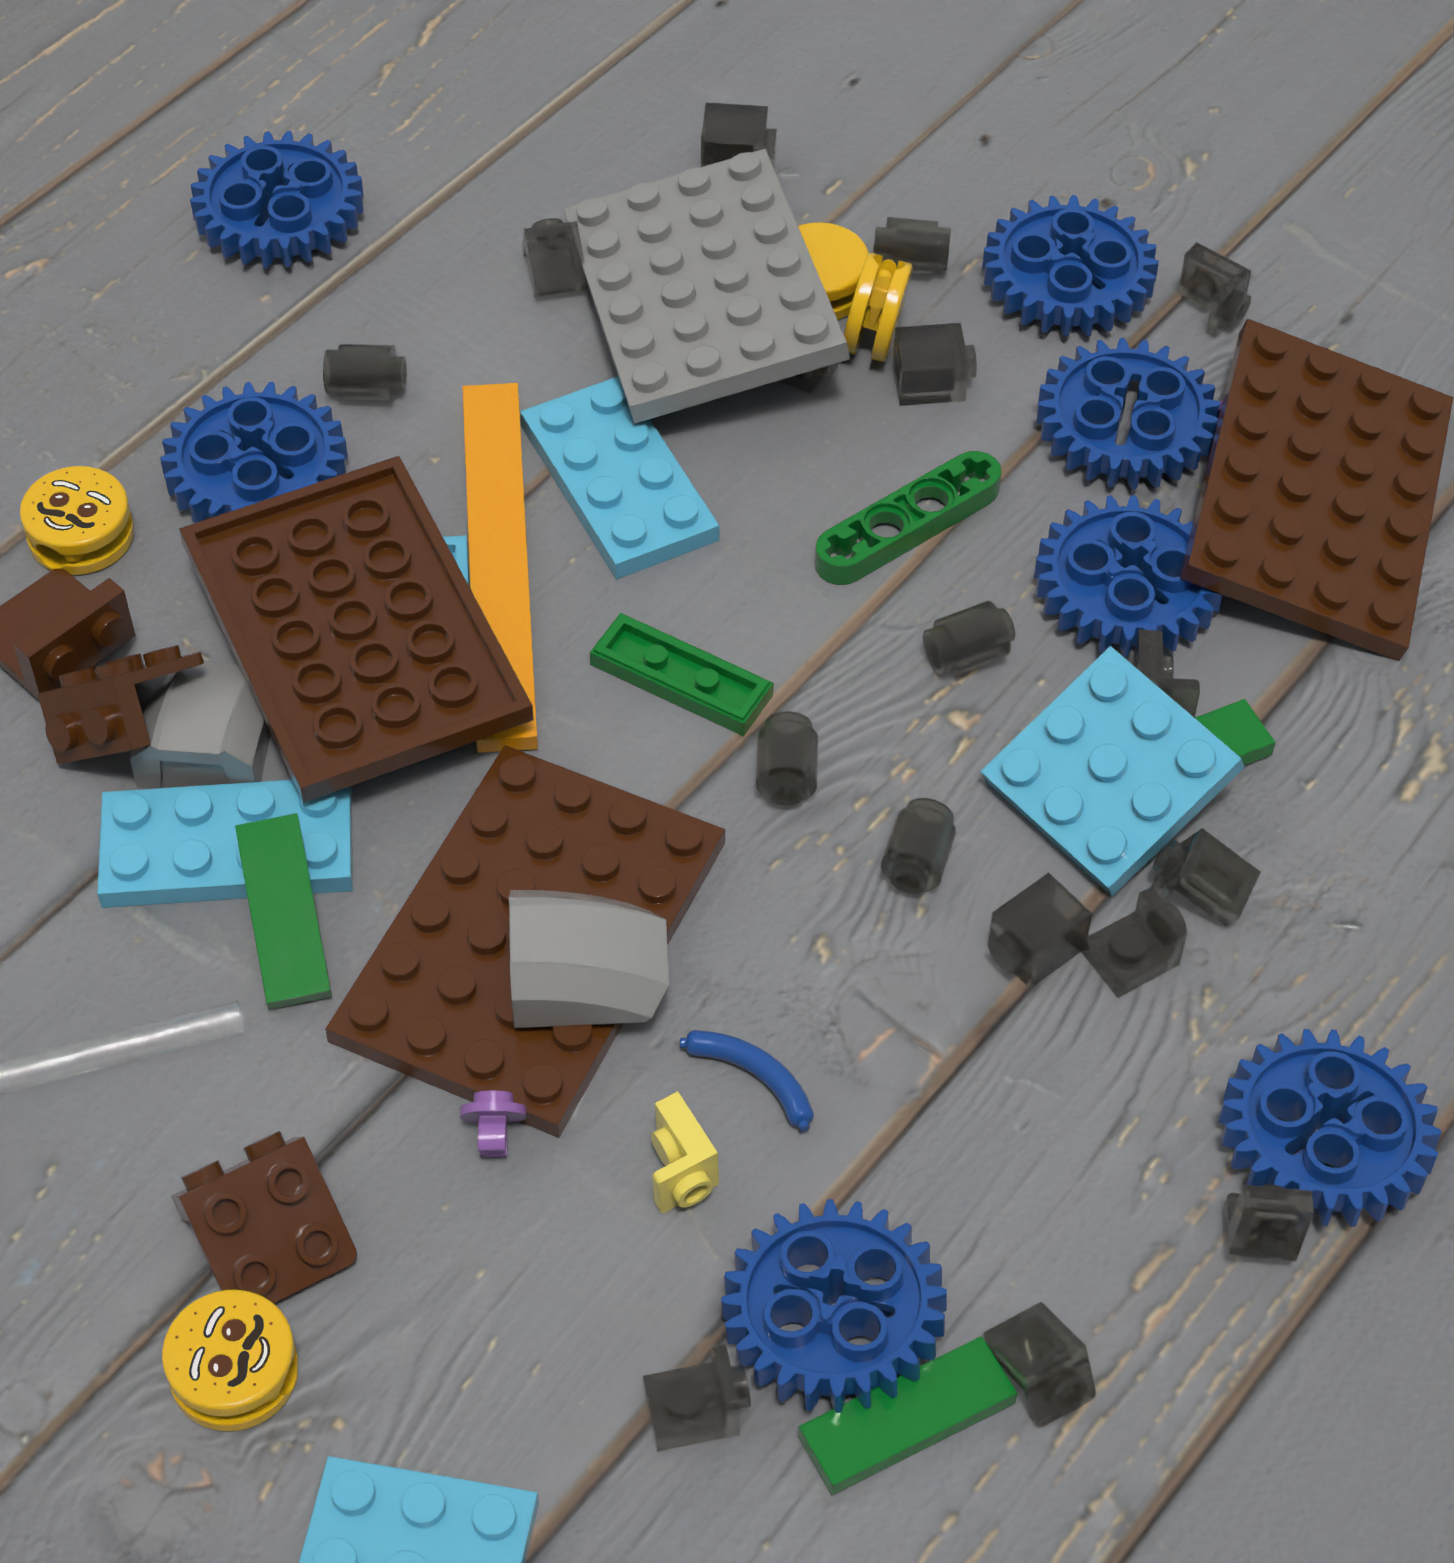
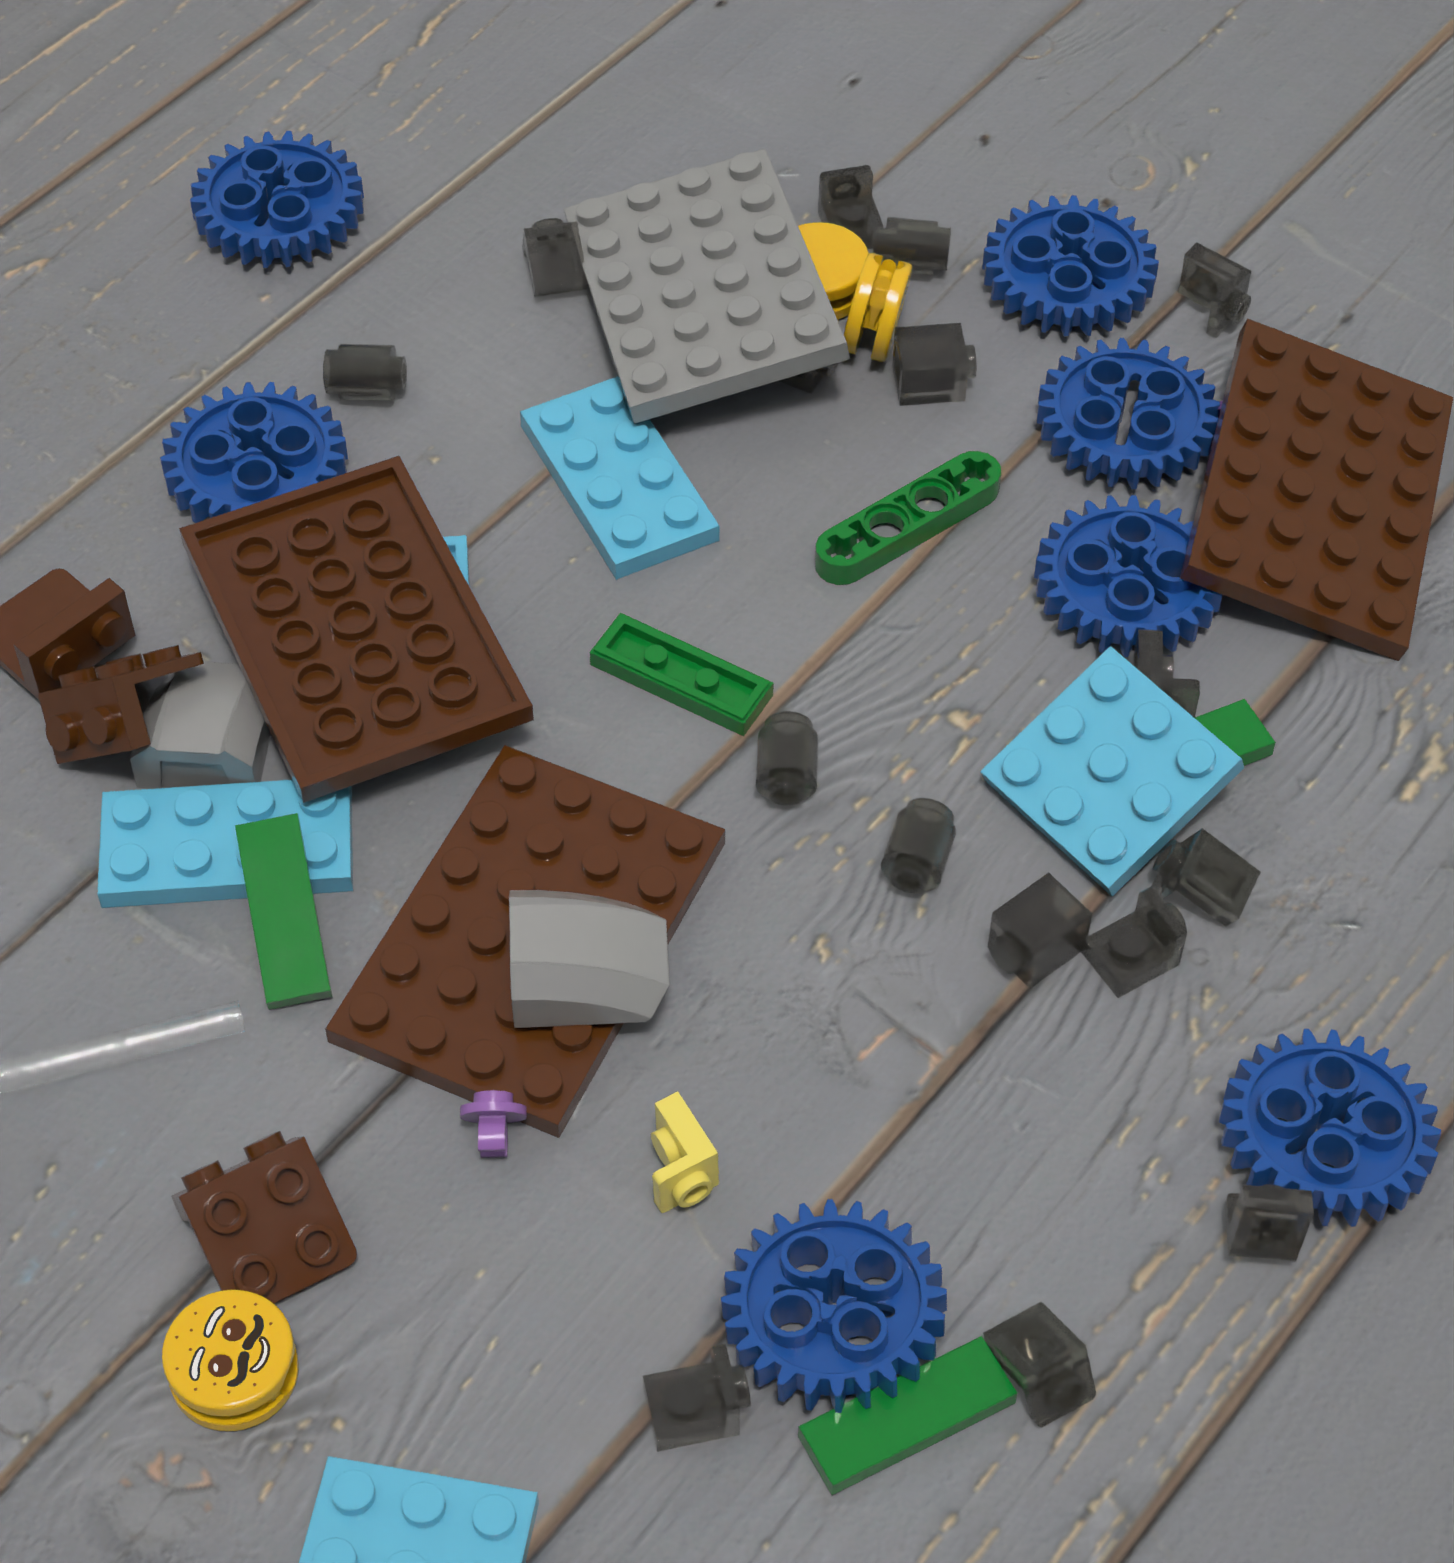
yellow head [20,466,134,575] -> none
light orange tile [462,383,538,753] -> none
blue piece [680,1030,814,1132] -> none
clear smoke brick [701,102,777,167] -> none
clear smoke brick [923,600,1016,675] -> none
none -> clear smoke bracket [818,165,885,249]

